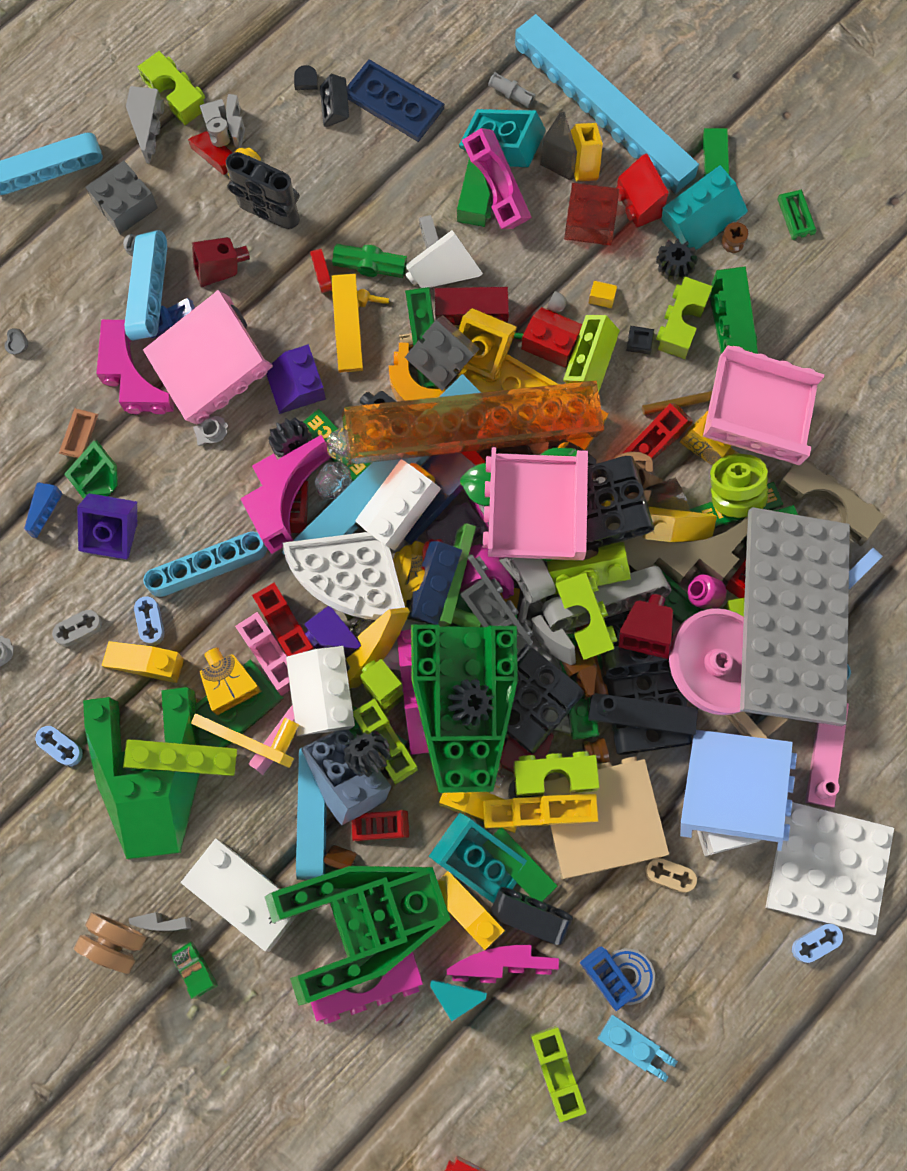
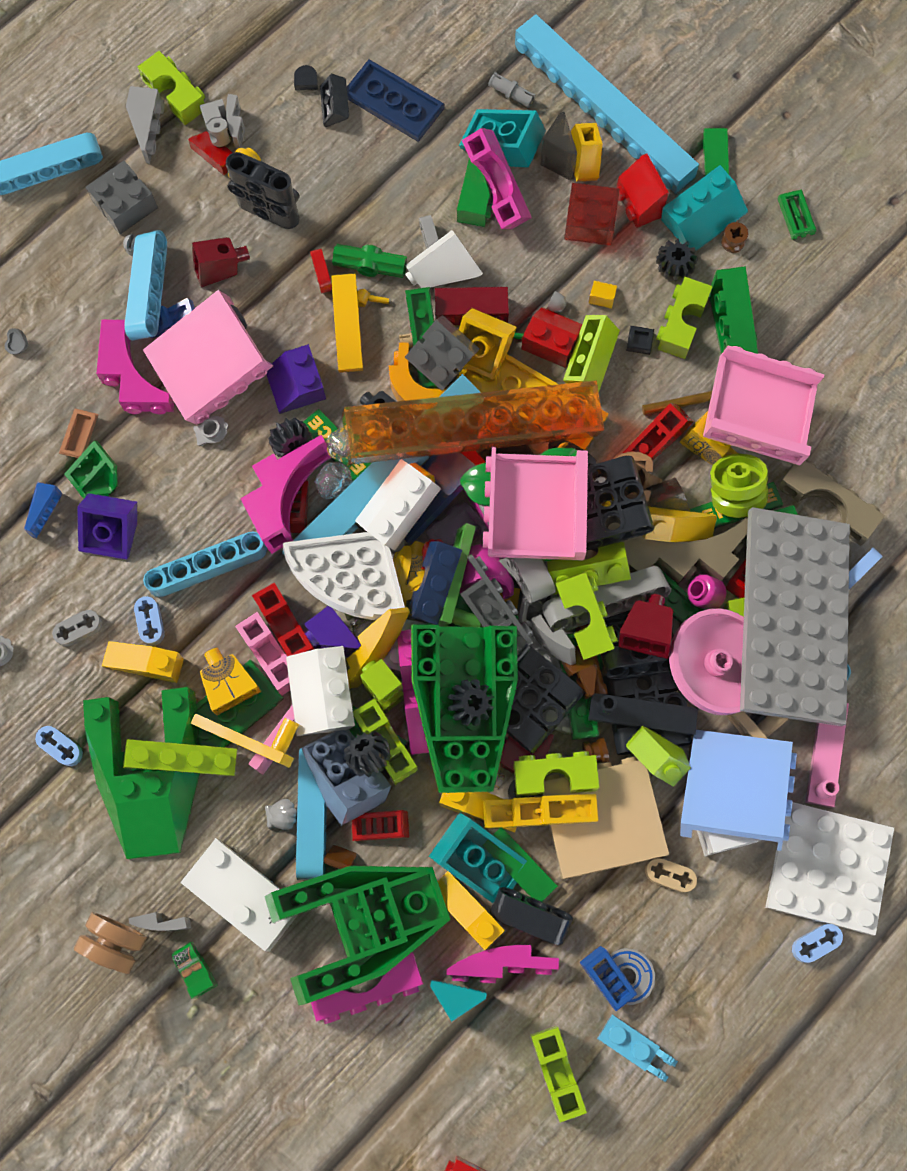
none -> light grey animal [265,799,297,830]
none -> lime slope [626,726,691,787]

